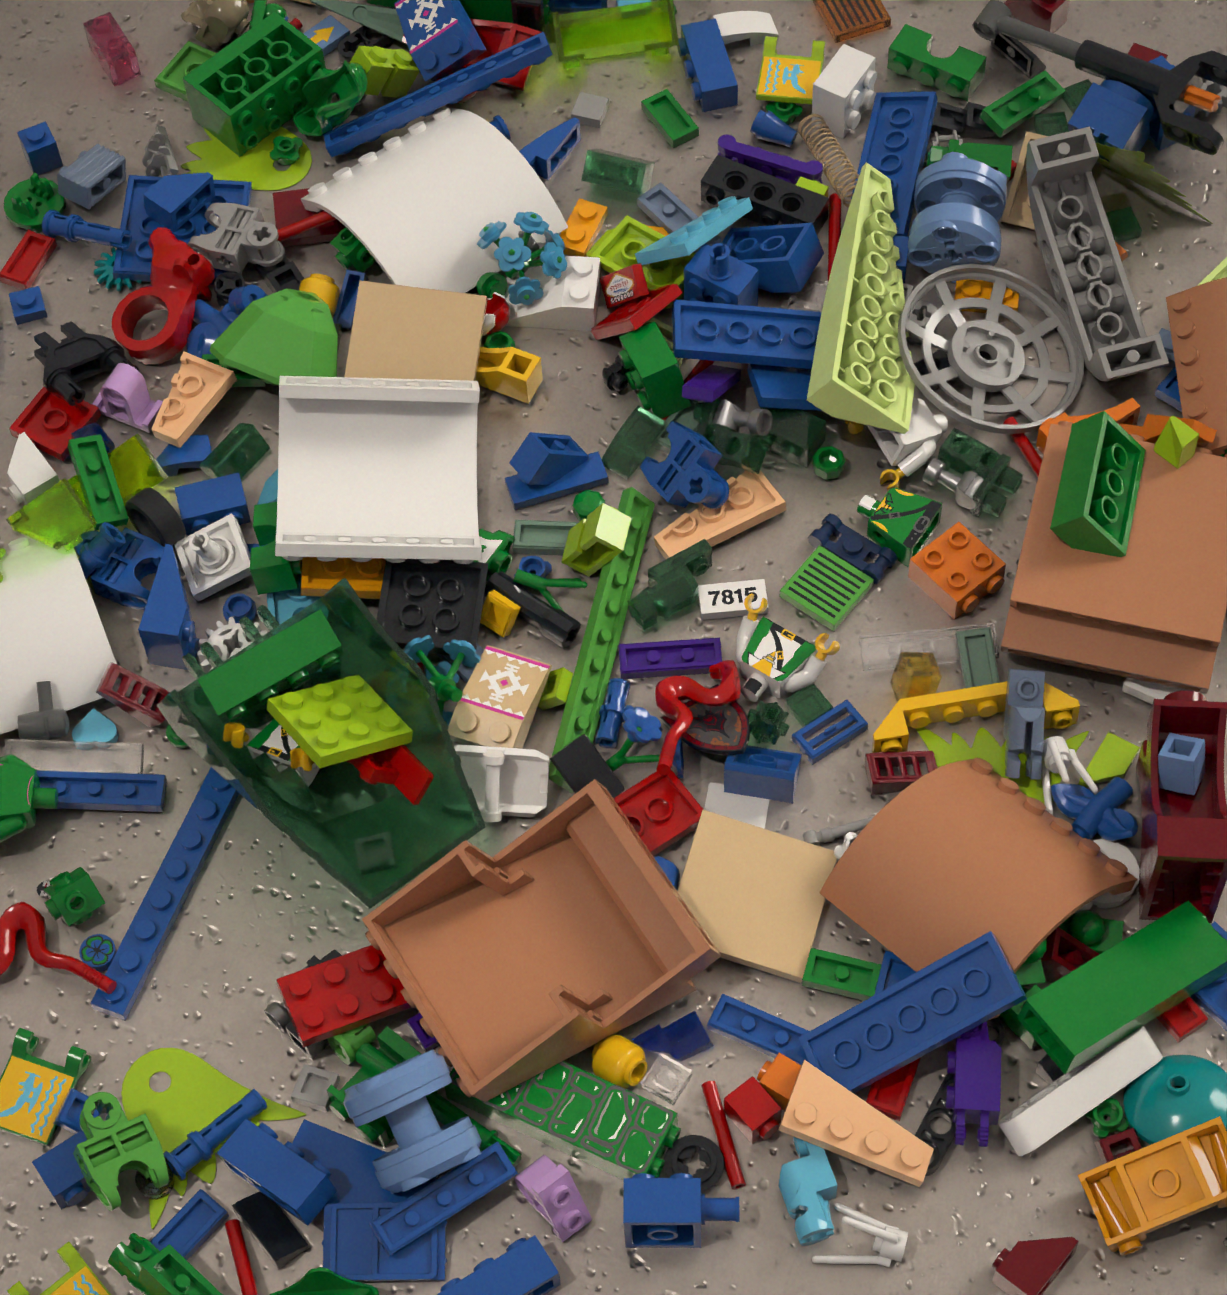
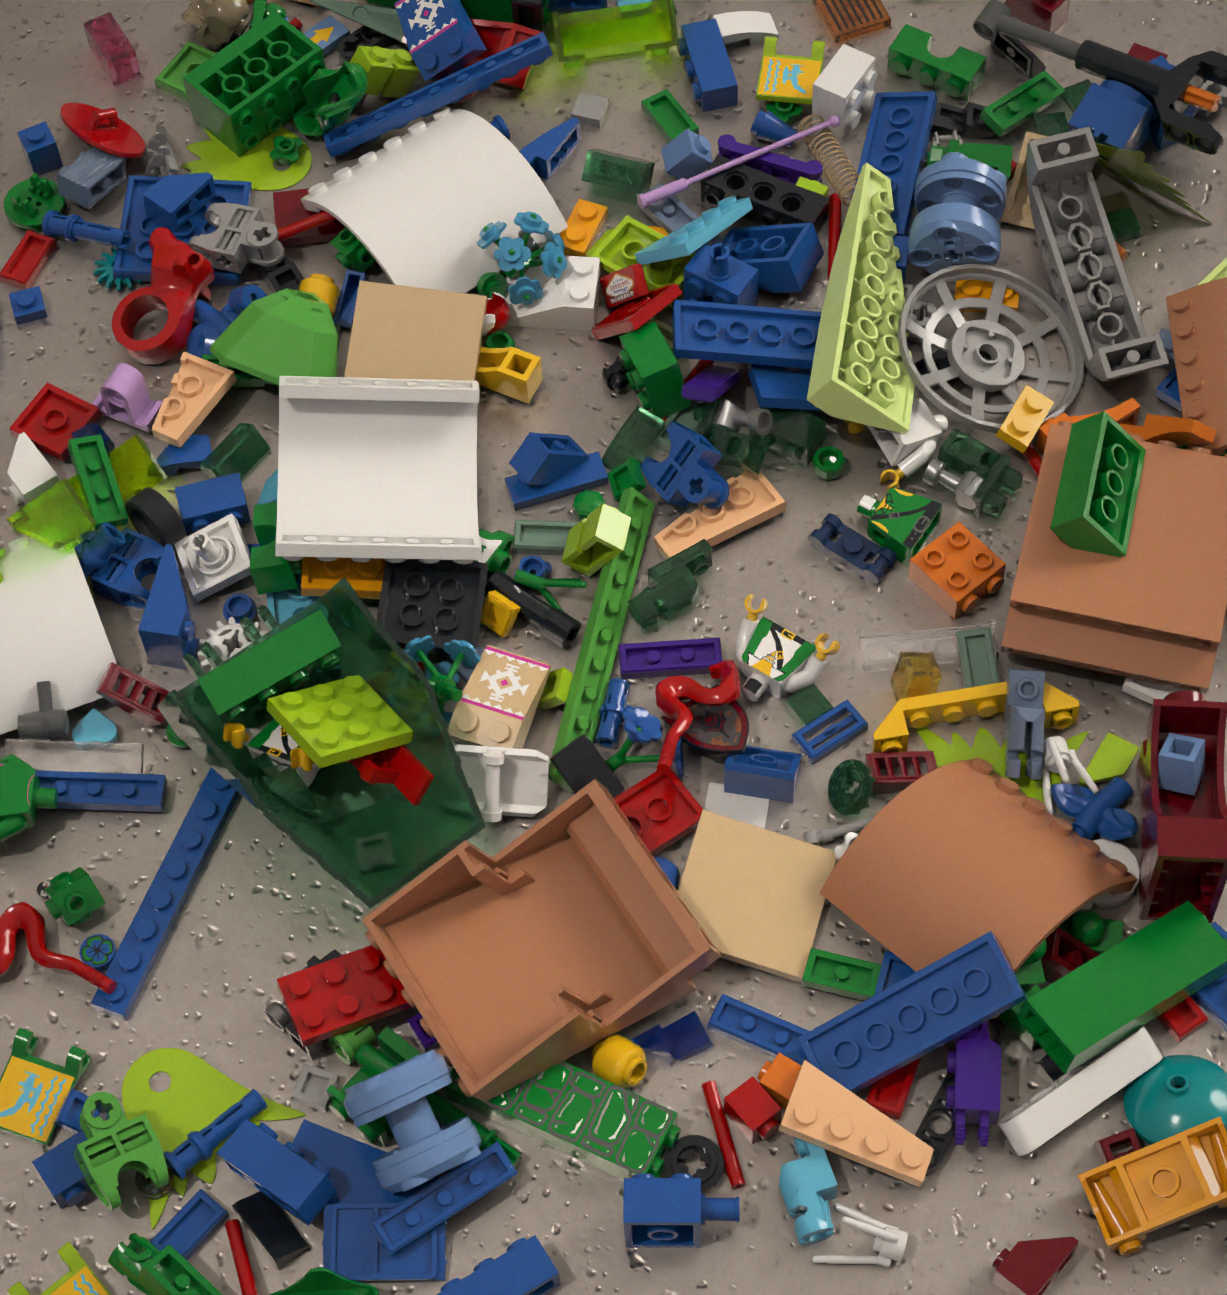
black connector [34,321,139,406] -> none
black wheel [213,271,245,308] -> none
lavender pin [514,1155,592,1242] -> none
clear plate [641,1053,692,1106] -> none
white tile [698,579,769,620] -> none
clear green gear [747,700,790,745] -> none
bright green tile [779,545,874,631] -> none
green plate [1085,1098,1129,1139] -> none
lime slope [1153,416,1199,469] -> none
none -> red shield [60,103,145,158]
none -> green tile [607,457,646,503]
none -> lavender piece [637,115,841,209]
none -> medium blue brick [661,129,713,180]
none -> clear green gear [828,759,877,815]
none -> yellow plate [995,385,1054,453]

